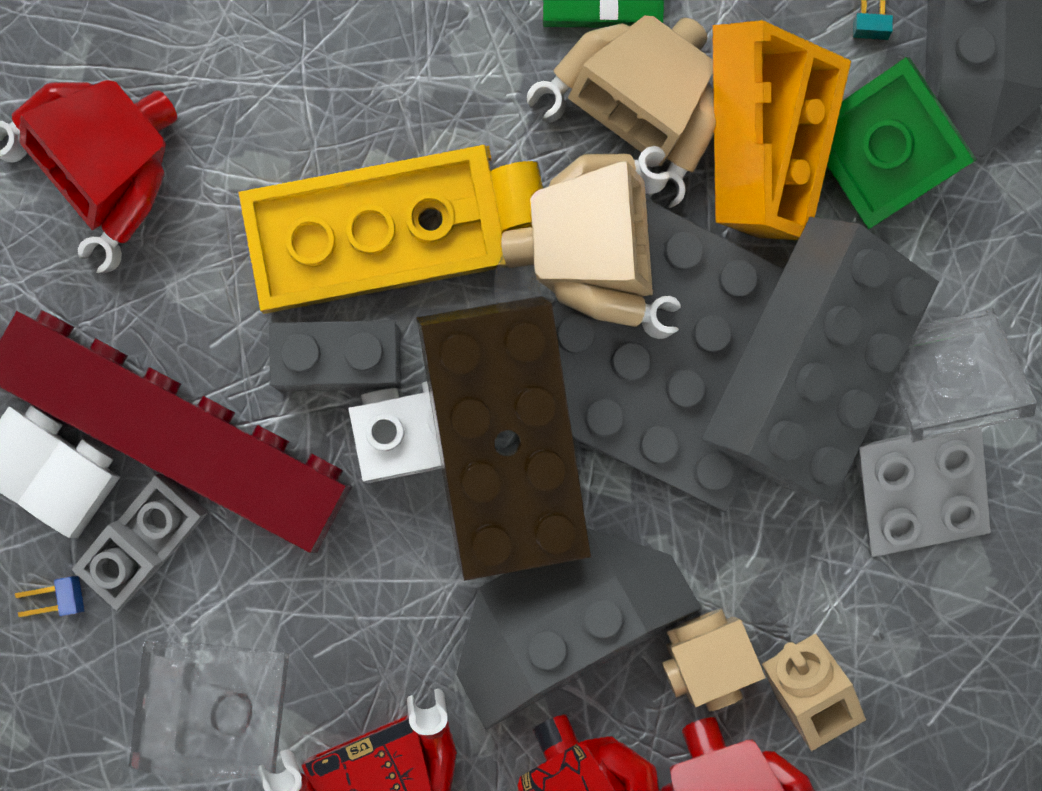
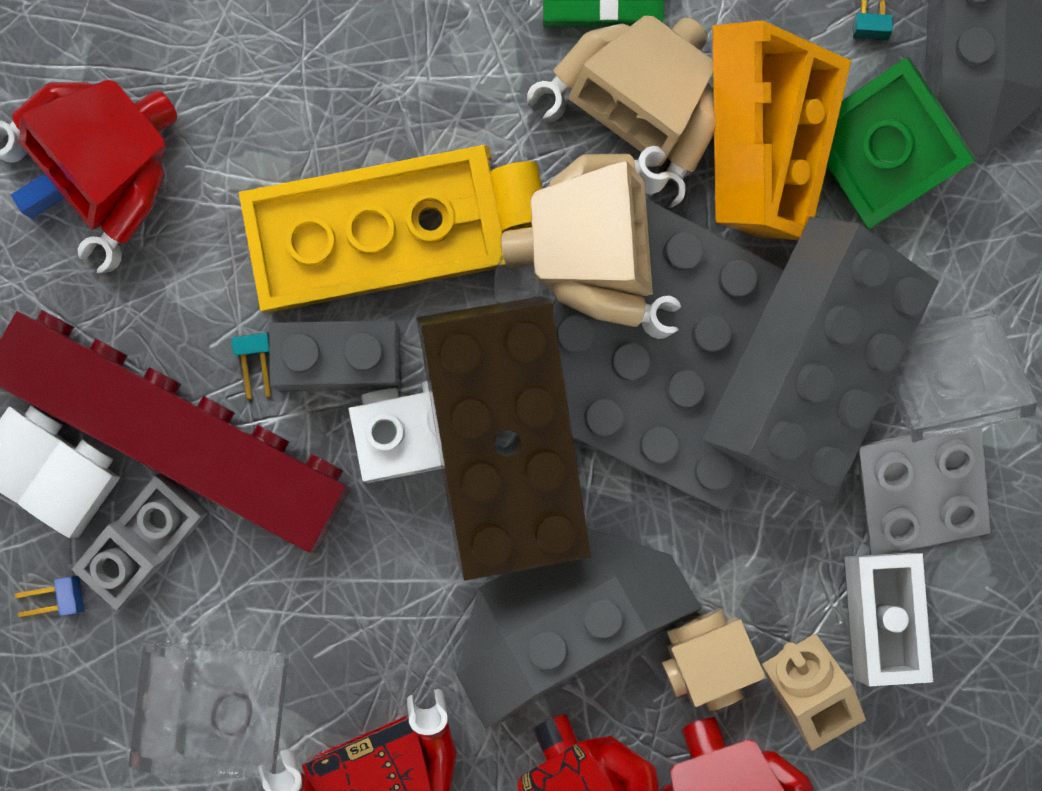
none -> blue piece [10,173,65,219]
none -> piece [231,332,271,400]
none -> white brick [844,553,933,686]

